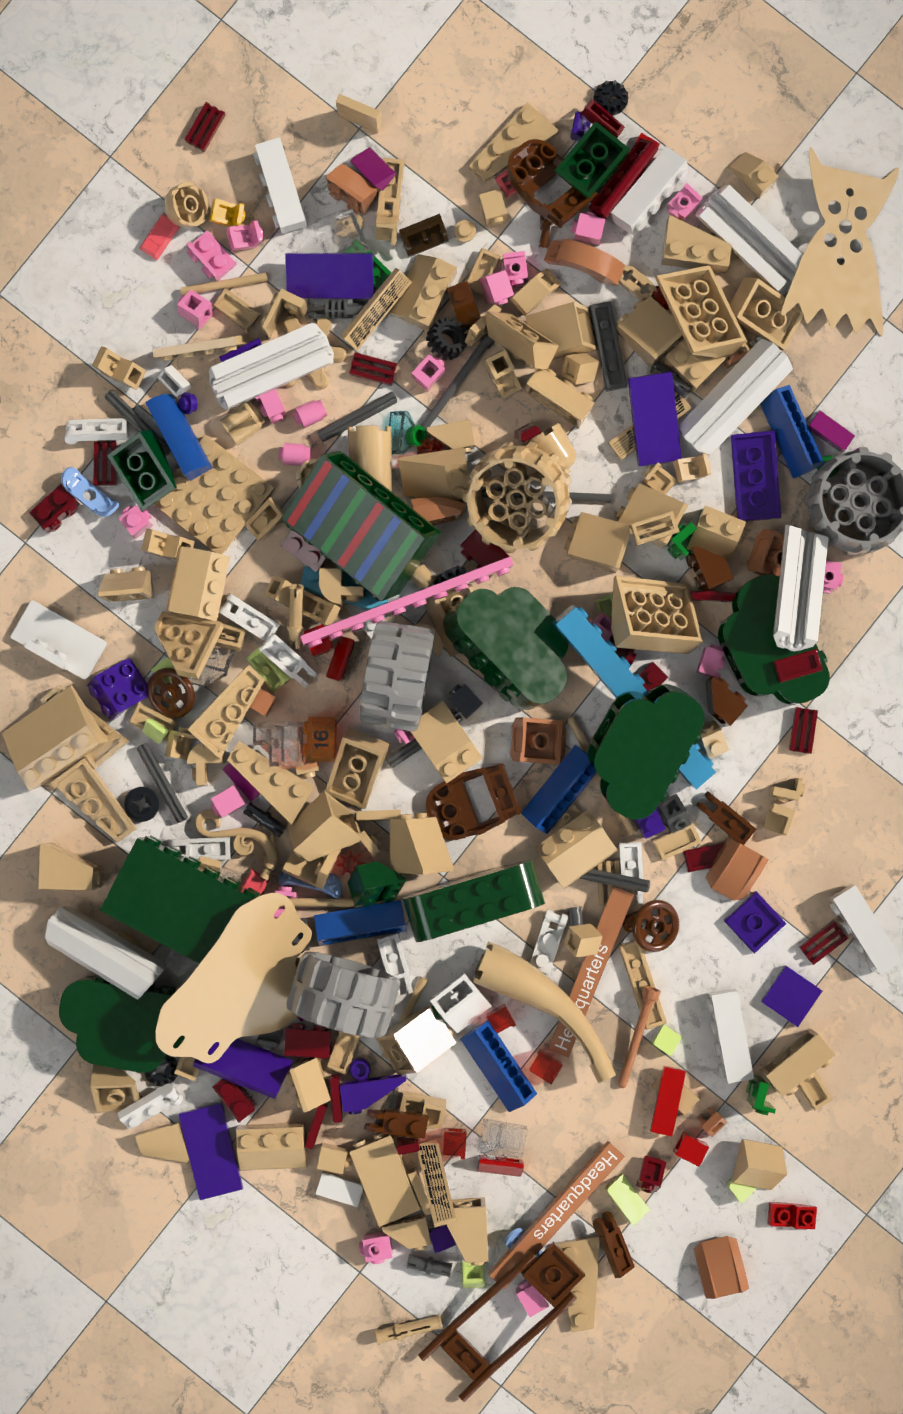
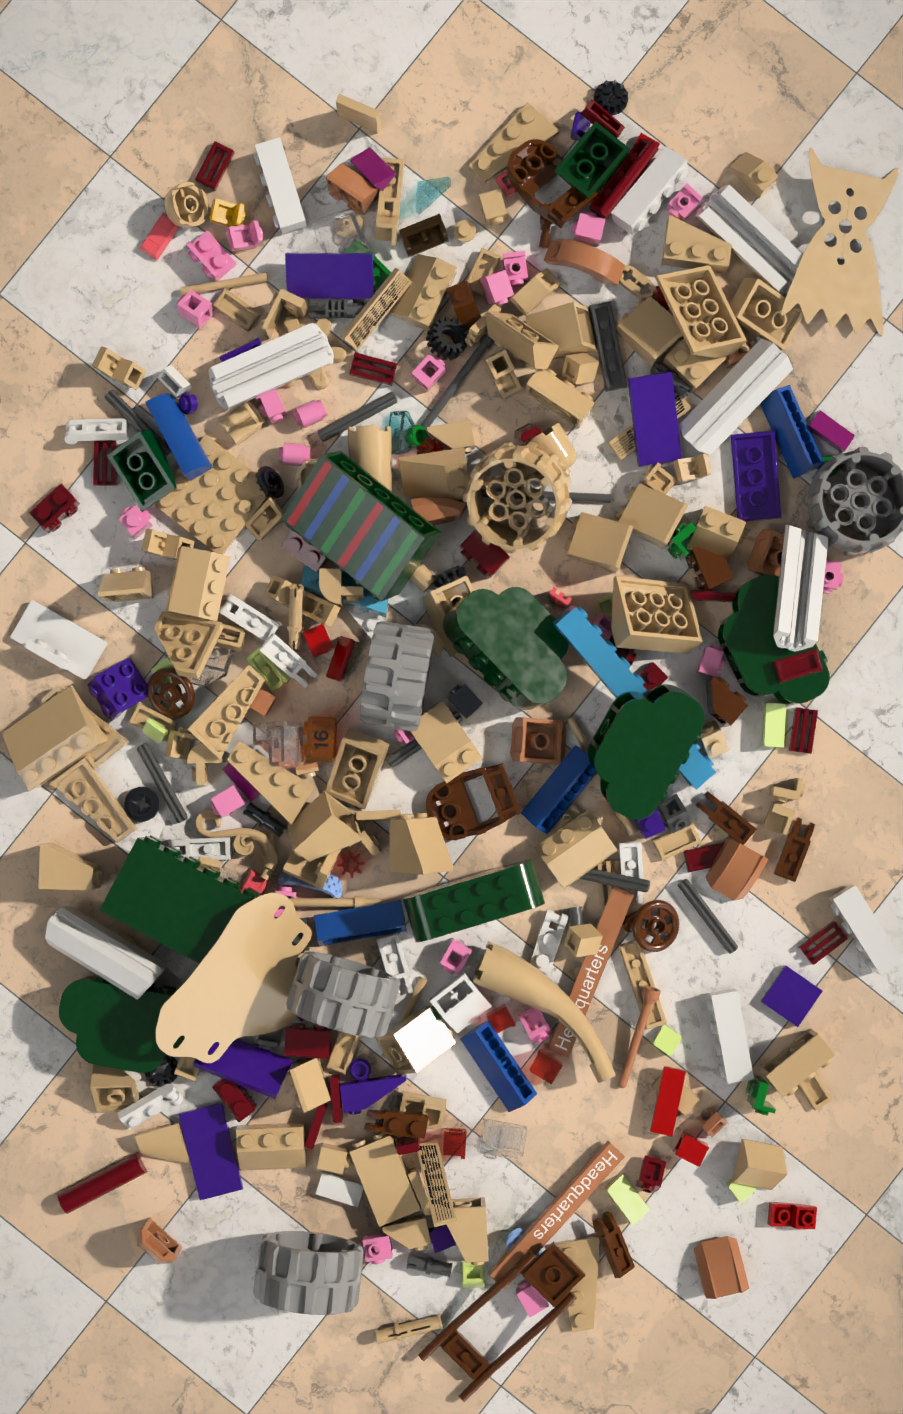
light blue piece [61,467,119,517] -> none
tan wing [152,334,250,361] -> none
dark red tile [185,102,226,152] -> none
bright pink plate [300,557,513,648] -> none
dark green slope [347,861,406,907] -> none
red slope [478,1155,524,1177] -> none
tan tile [630,511,680,546] -> none
dark purple tile [724,891,786,954] -> none
none -> dark red brick [58,1152,148,1214]
none -> nougat slope [137,1218,182,1264]
none -> dark red tile [195,141,235,191]
none -> light grey wheel [253,1231,364,1315]
none -> black gear [255,466,284,500]
none -> clear light blue slope [416,177,451,215]
none -> bright pink brick [440,938,472,975]
none -> bright pink bracket [518,1007,553,1043]
none -> coral tile [547,587,572,609]
none -> dark grey axle [678,879,738,954]
none -> yellowish green slope [762,702,786,748]
none -> reddish brown hinge [773,817,815,882]

